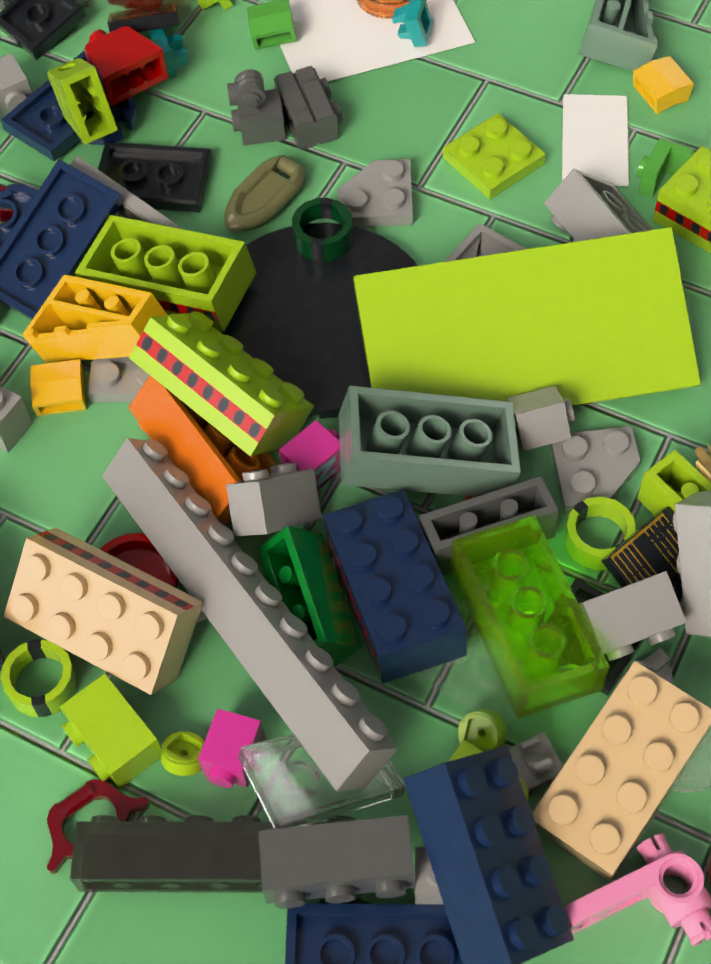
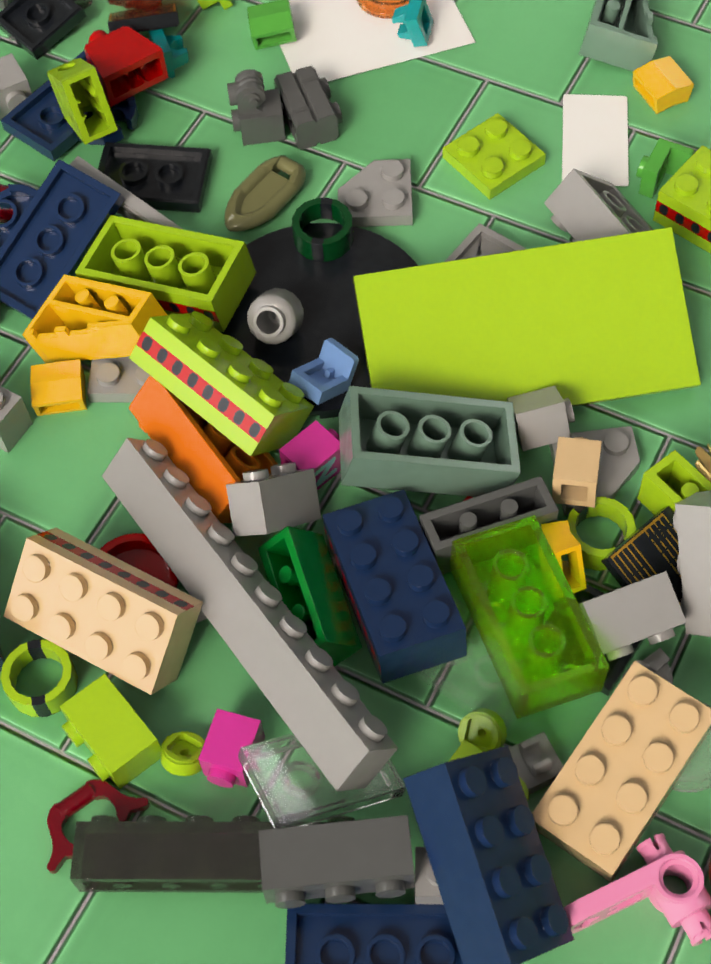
none -> light grey head [247,288,304,344]
none -> medium blue bracket [288,338,359,405]
none -> yellow piece [541,520,587,598]
none -> tan brick [552,437,602,508]

